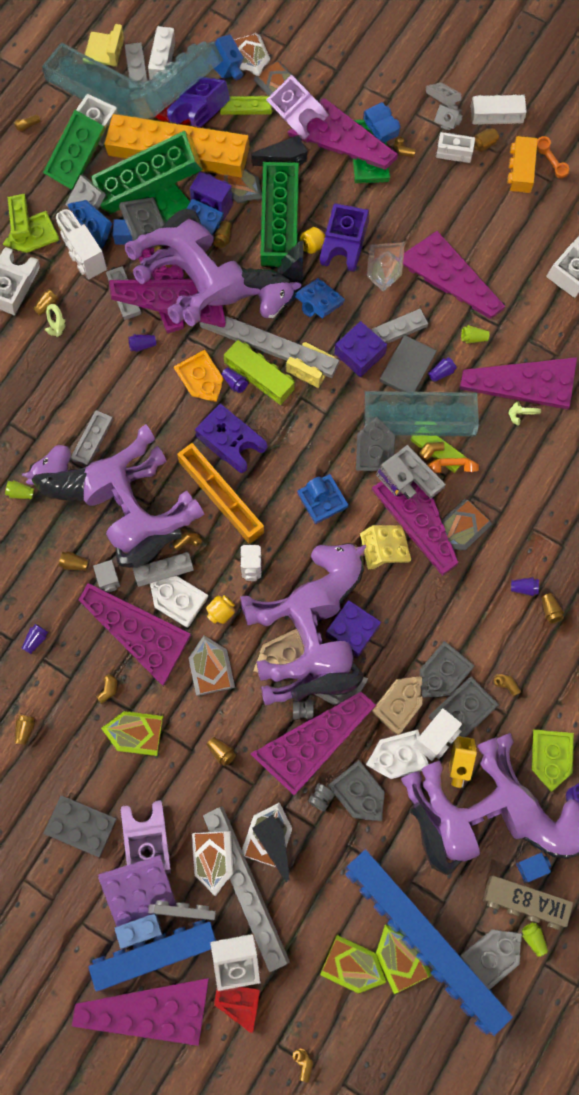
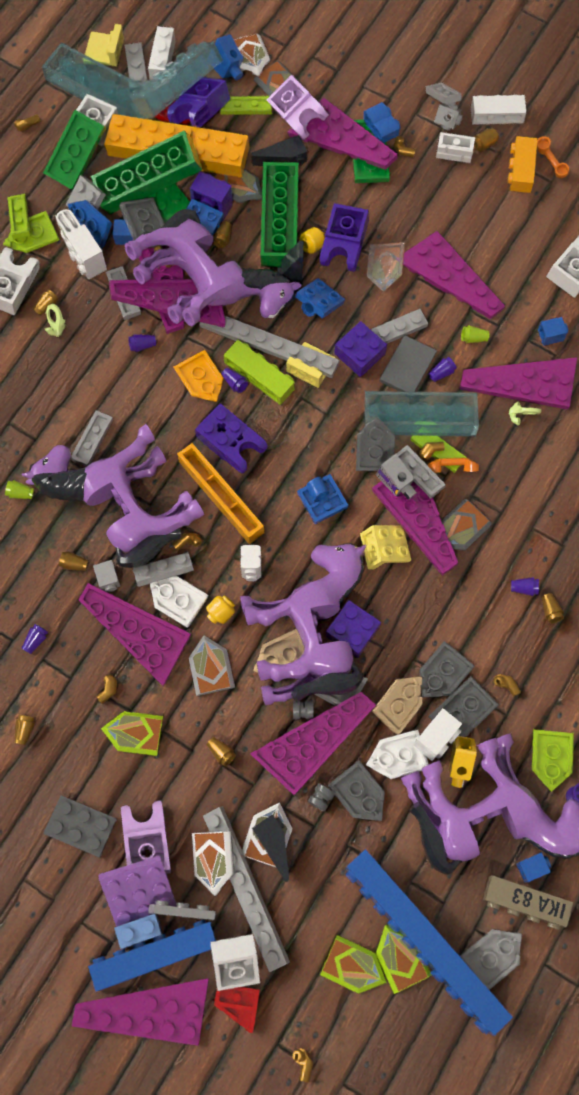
lime cone [521,922,548,957] -> none
none -> blue brick [538,317,568,346]

